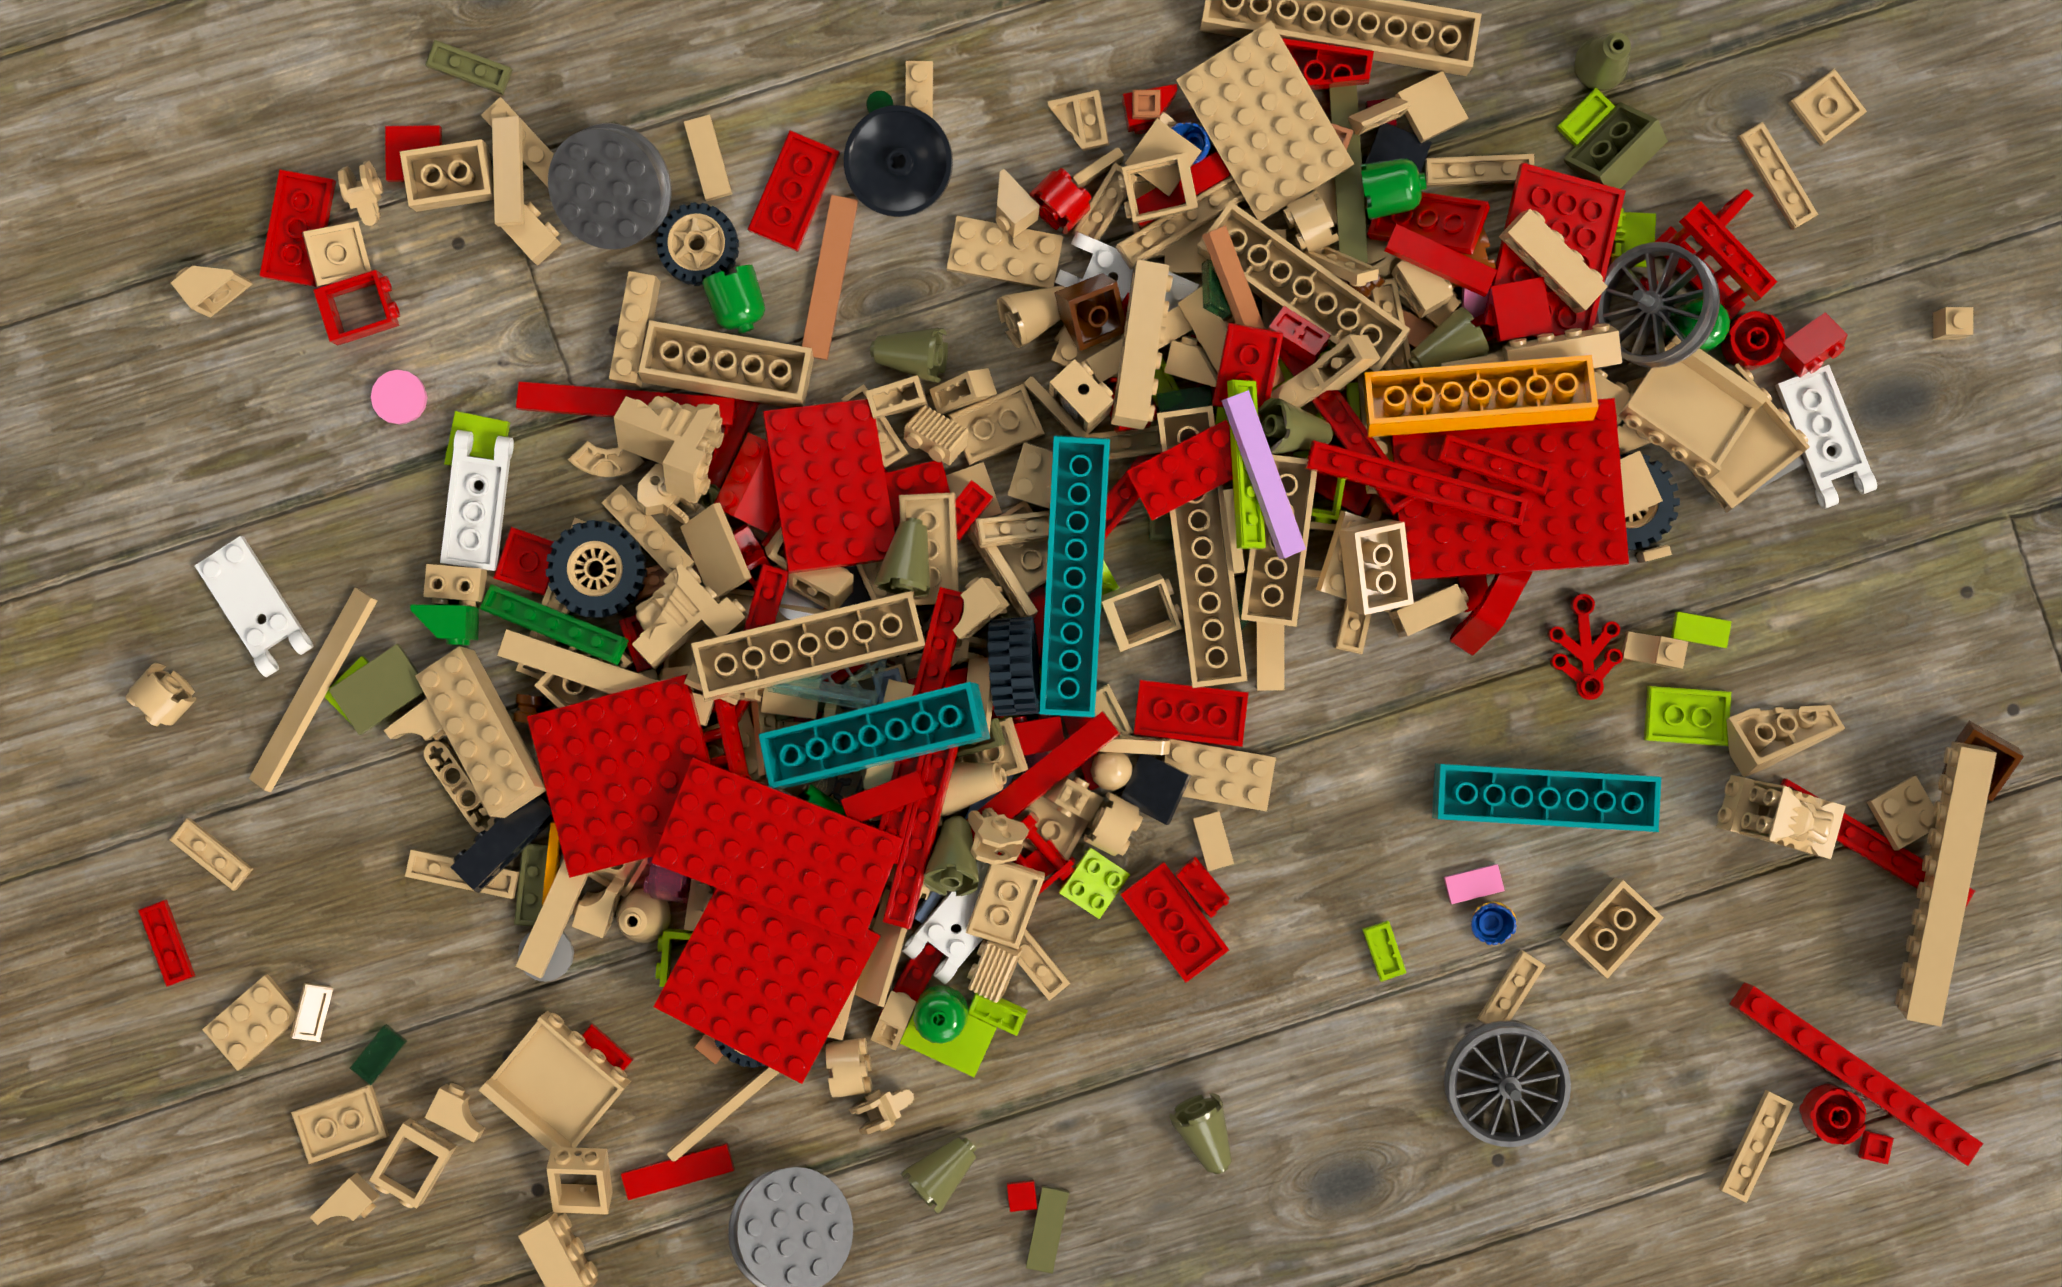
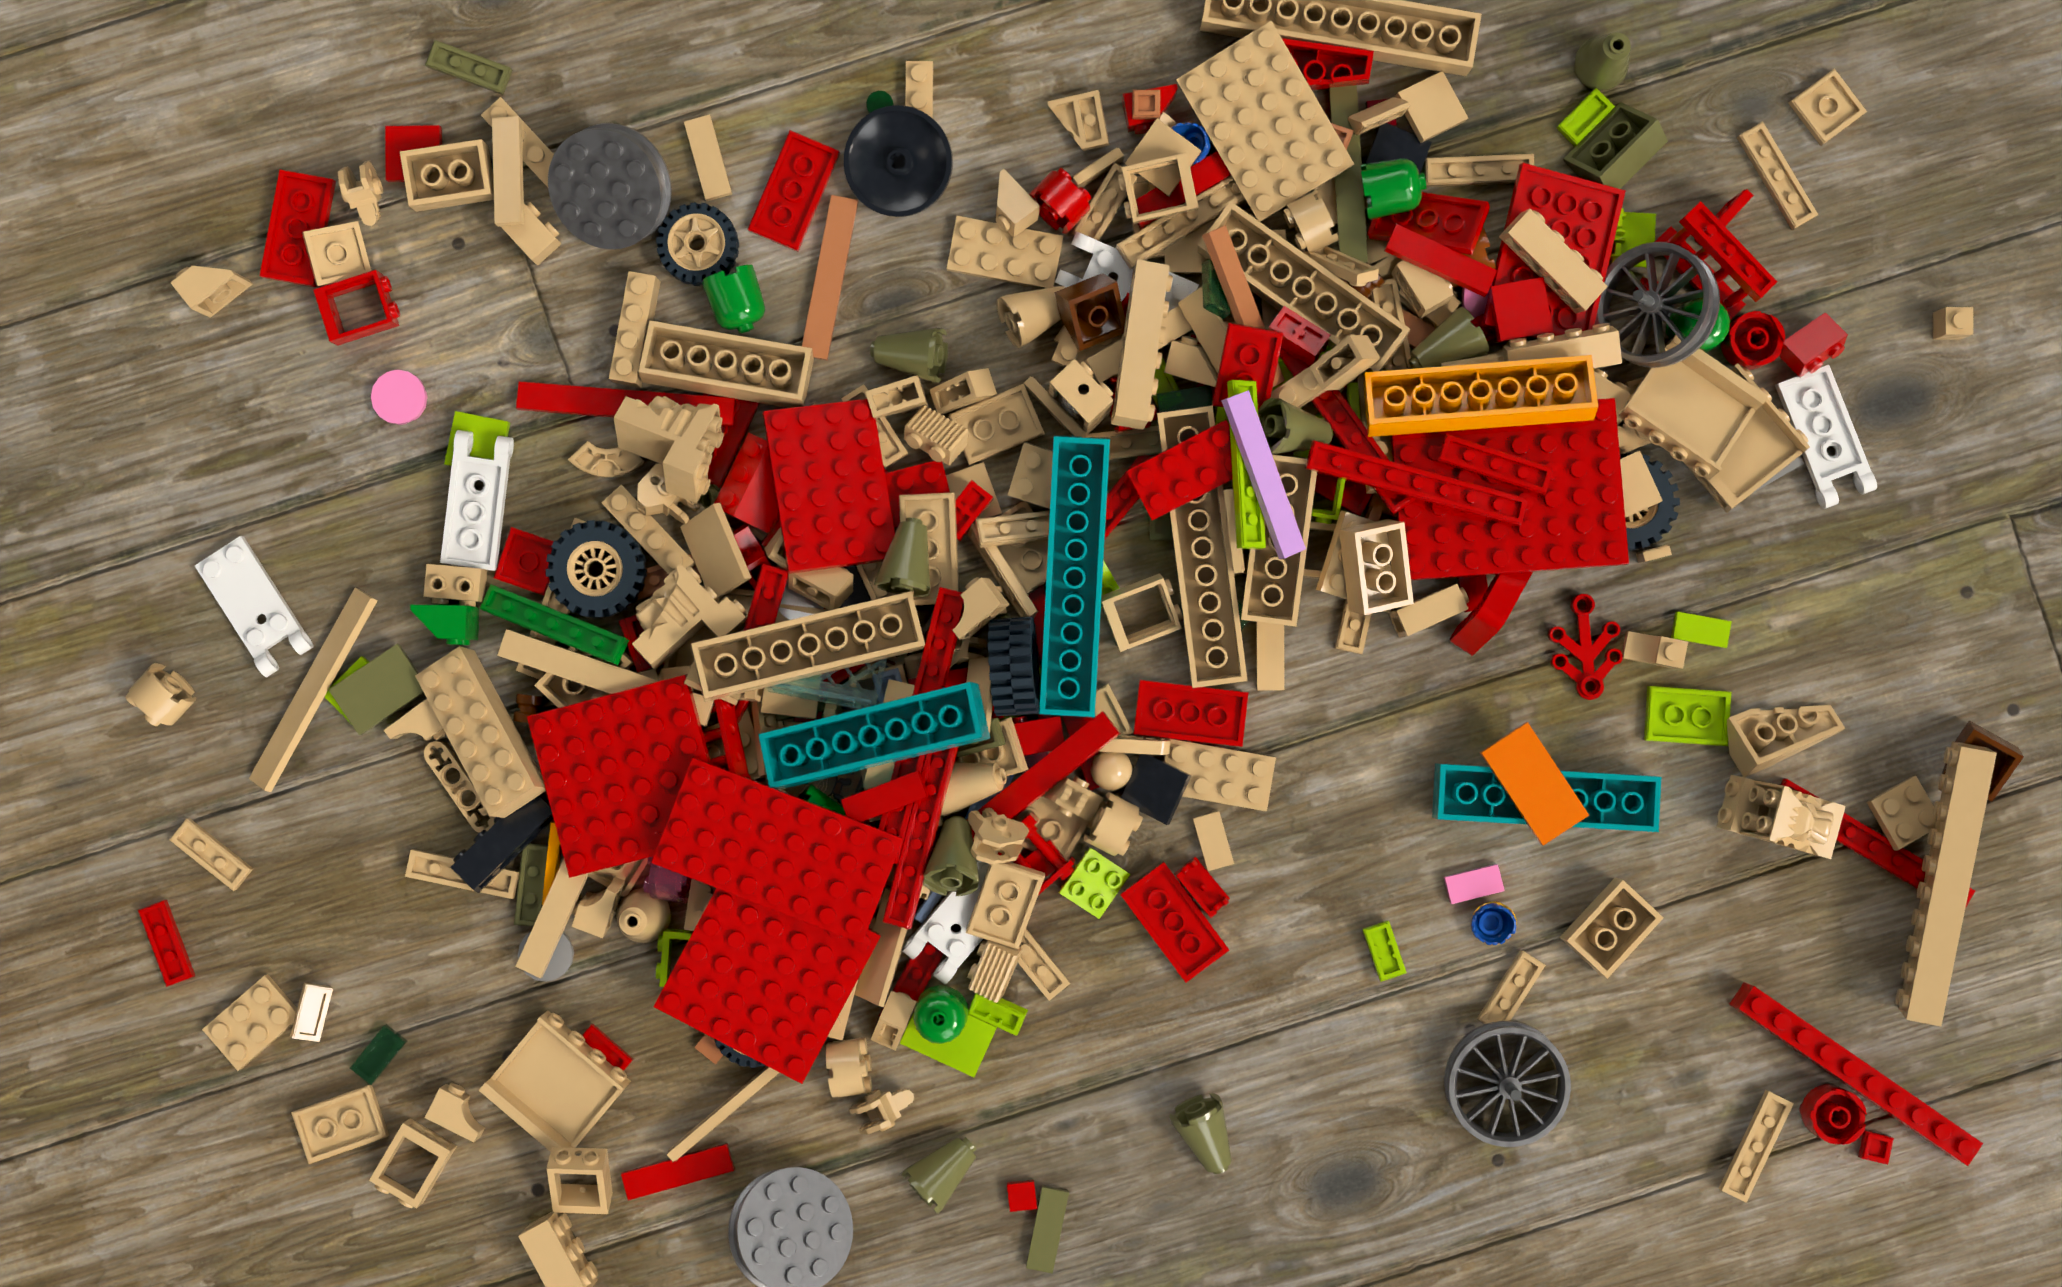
tan arch [310,1173,380,1225] -> none
none -> orange tile [1480,722,1589,846]

